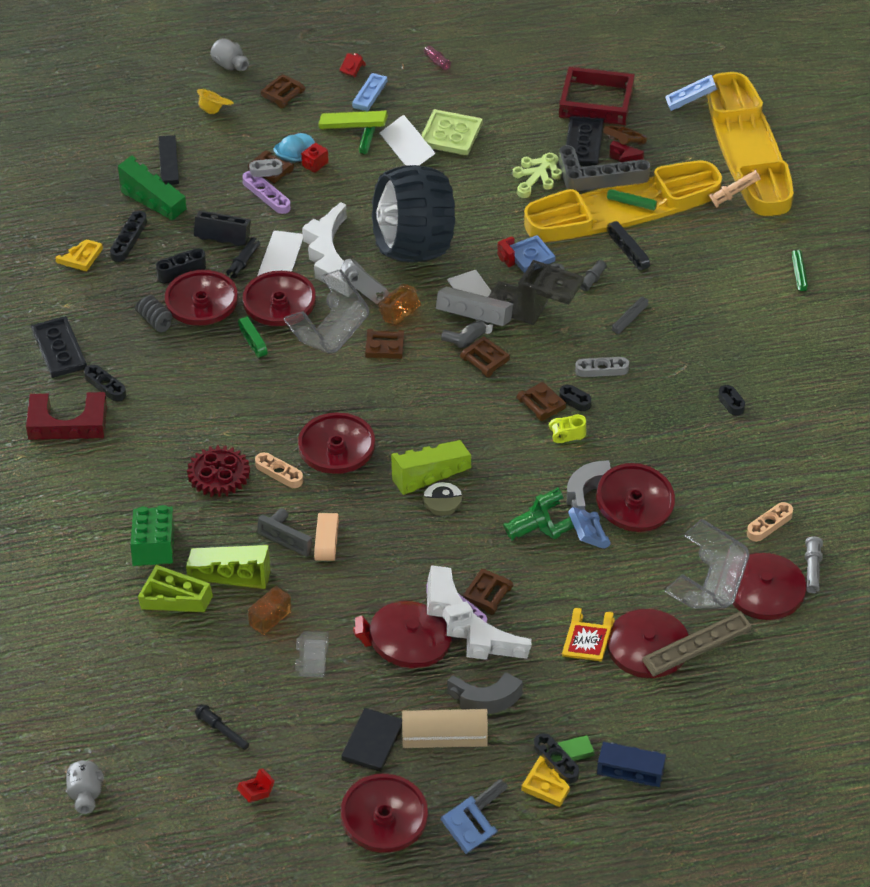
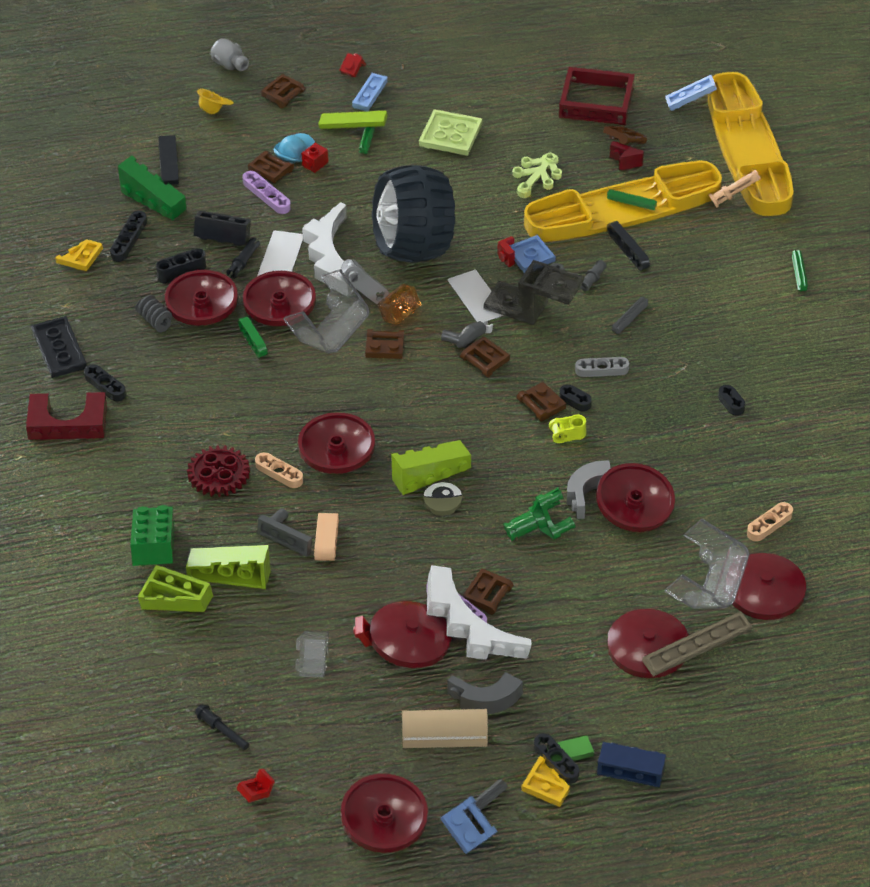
light grey piece [66,760,104,814] -> none
clear orange brick [248,586,292,635] -> none
light grey beam [249,159,283,177] -> none
black tile [341,708,402,772] -> none
white sticker [380,115,435,166] -> none
clear pink pin [424,45,451,70] -> none
light grey brick [436,286,513,326] -> none
white piece [442,601,473,625] -> none
dark grey beam [559,145,650,191] -> none
flag [562,608,615,662] -> none
black tile [566,116,604,167] -> none
medium blue plate [568,507,611,548] -> none
light grey pin [805,537,823,593] -> none

